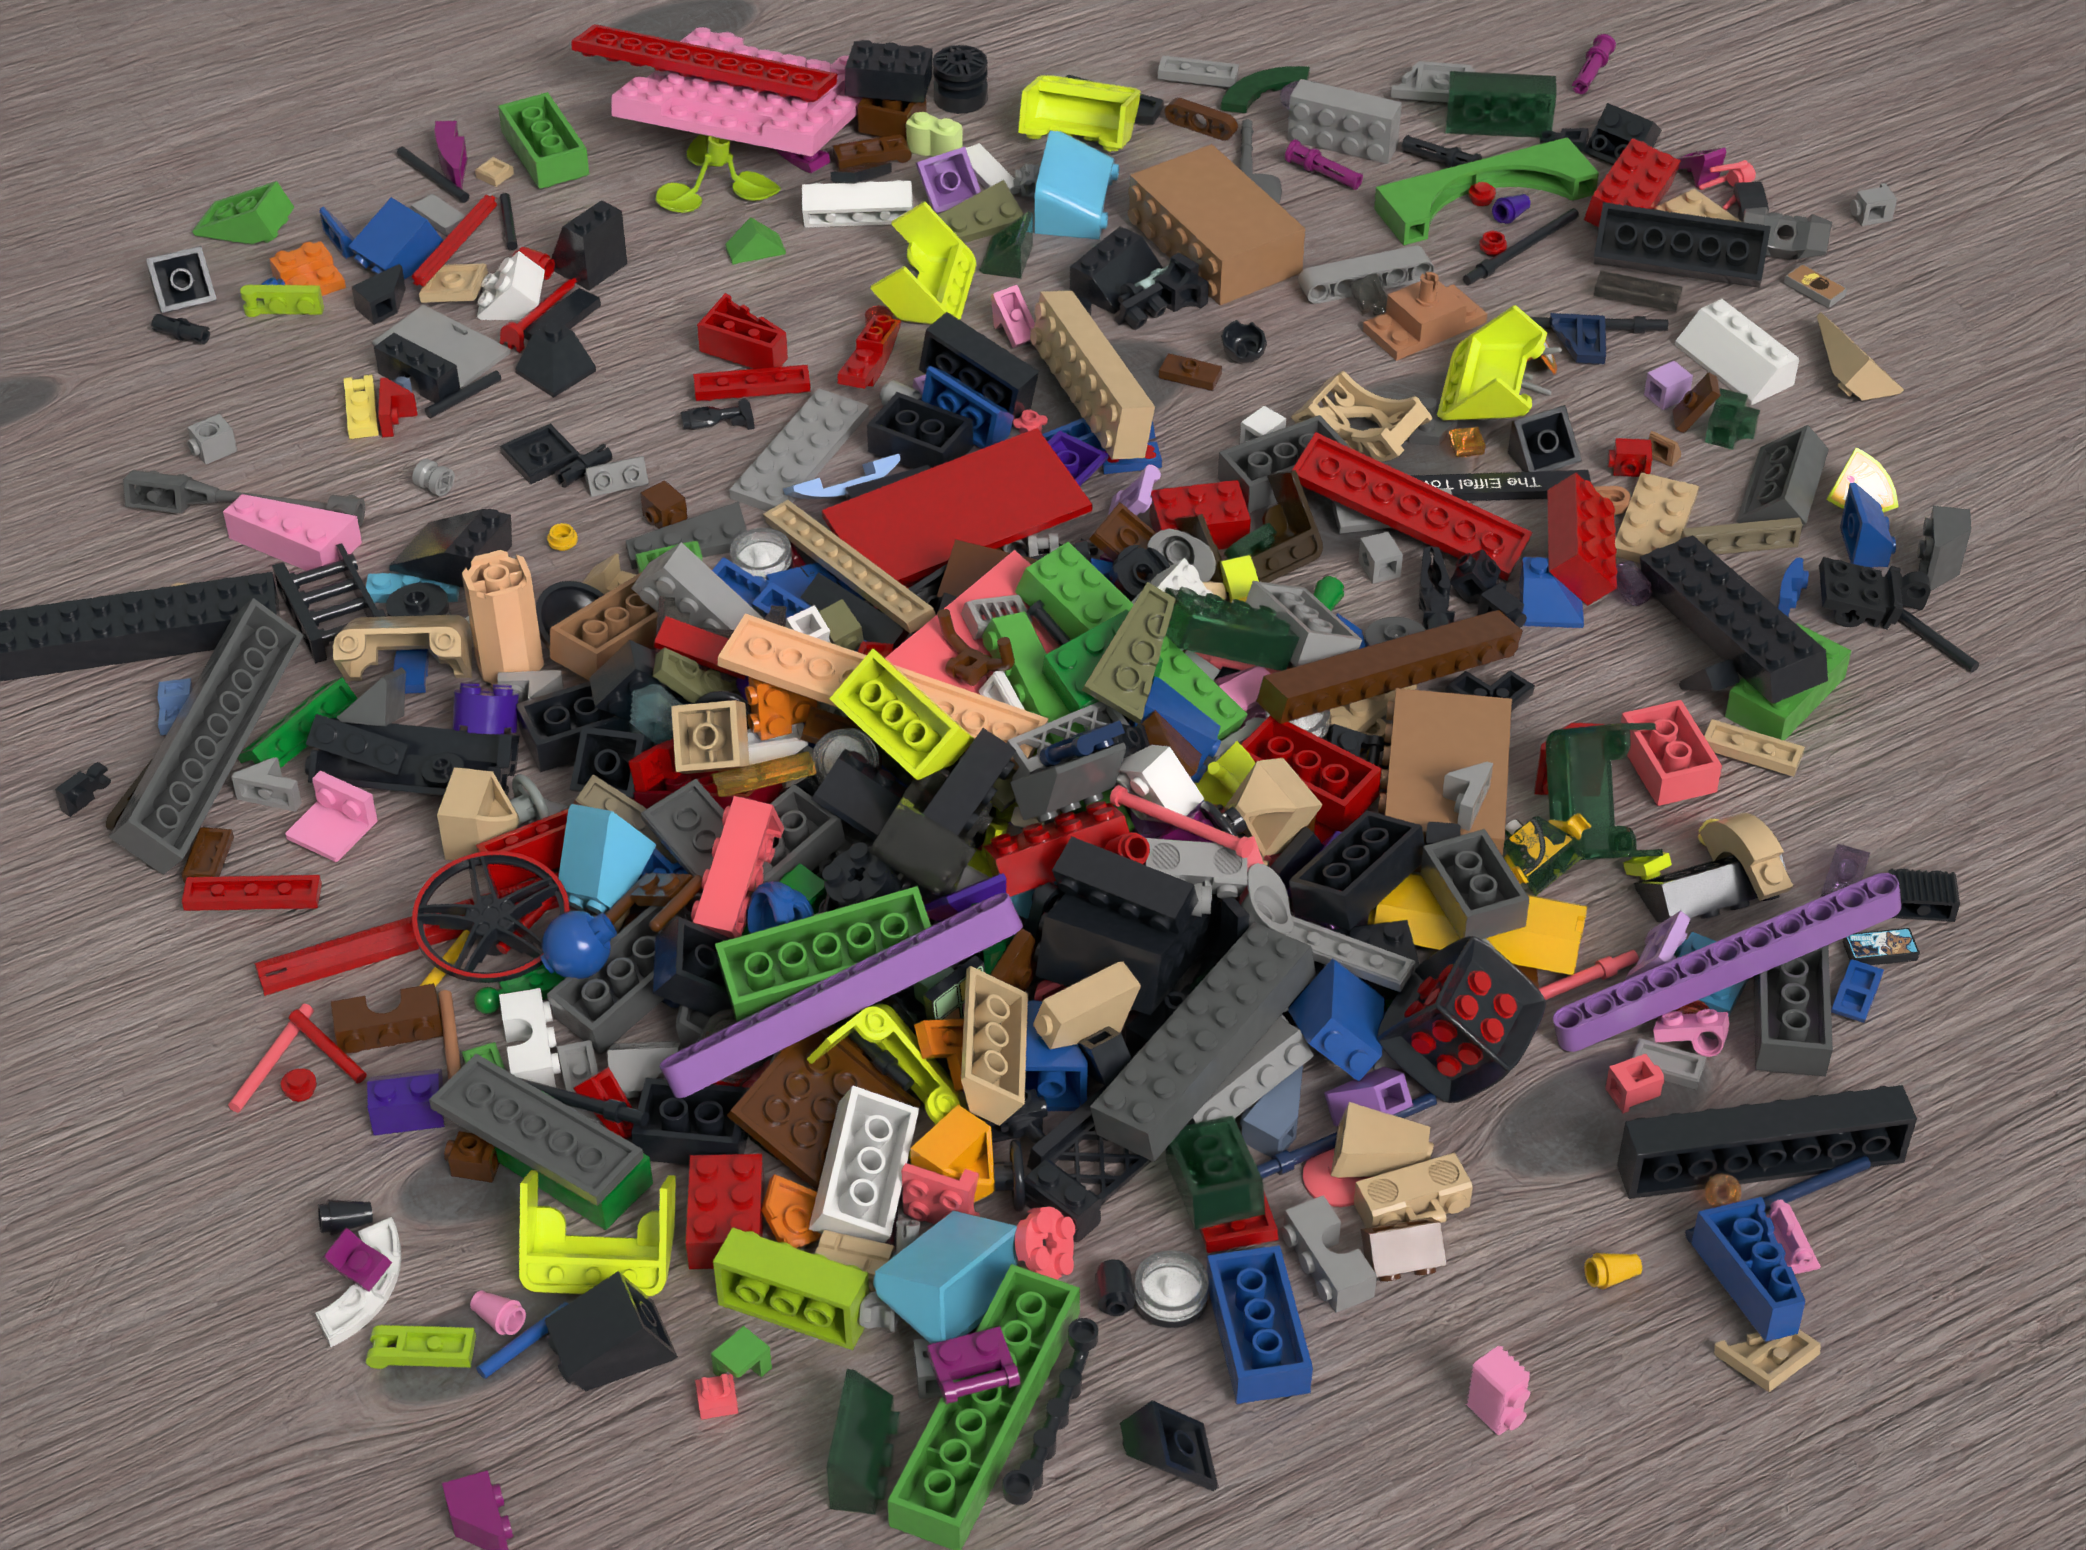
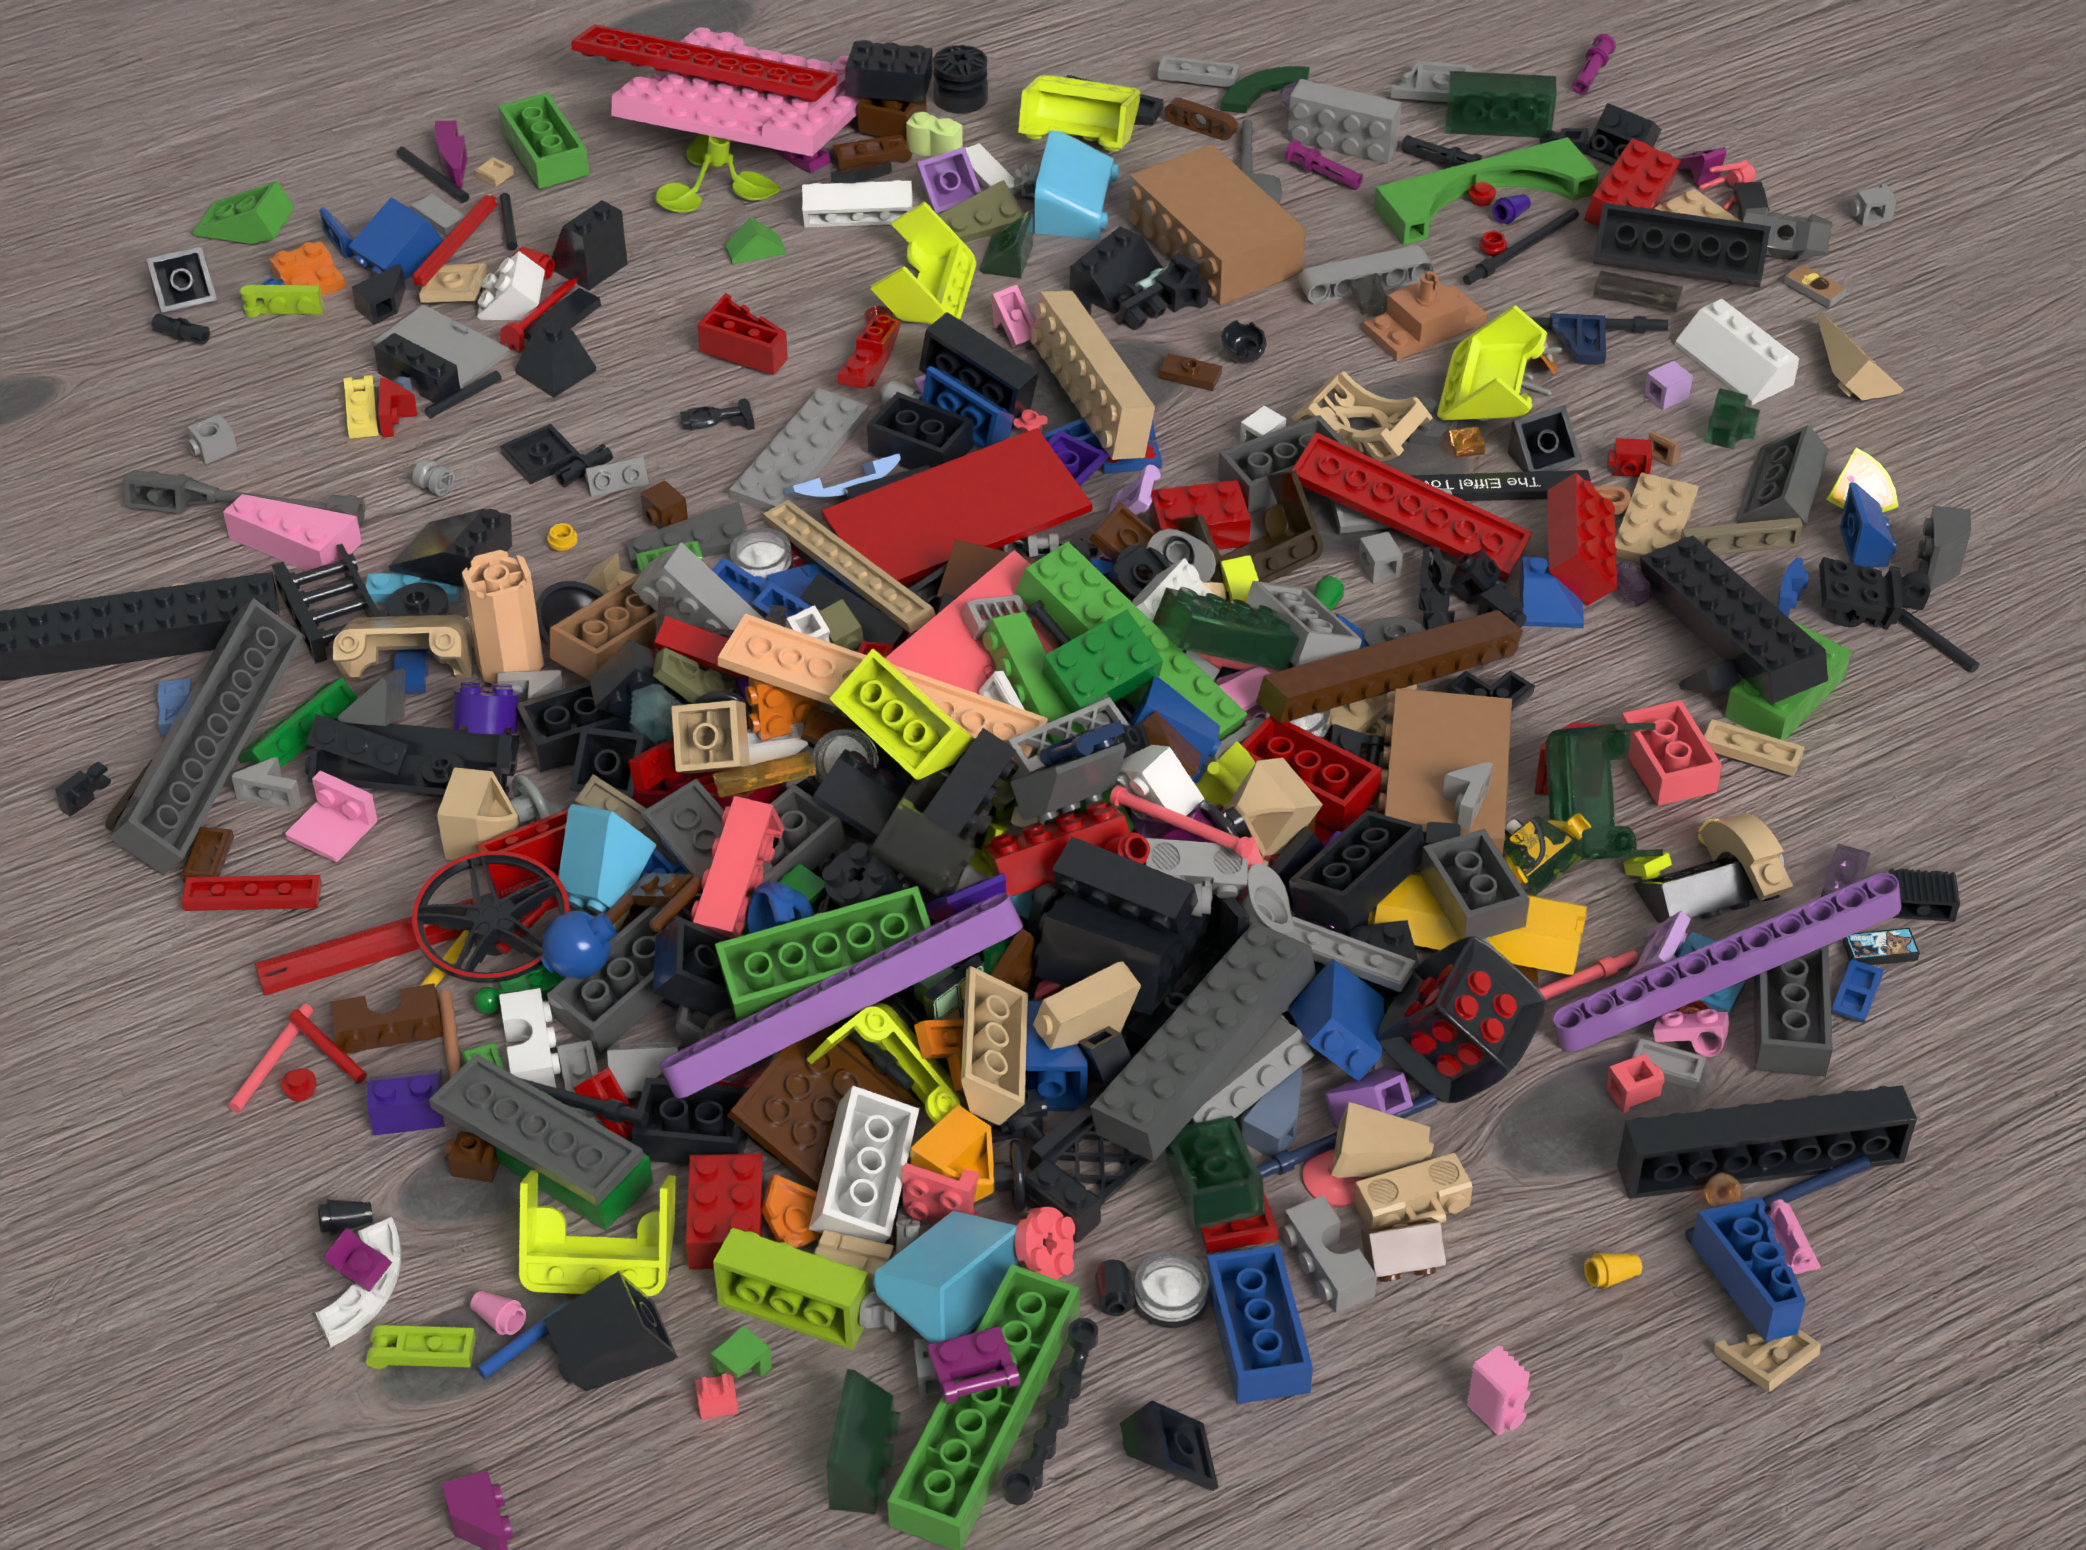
red plate [693,365,811,401] -> none
reddish brown piece [937,609,1015,686] -> none
olive wing [1082,582,1176,724] -> none
clear green plate [1224,522,1277,559] -> none
reddish brown plate [1672,372,1721,433] -> none

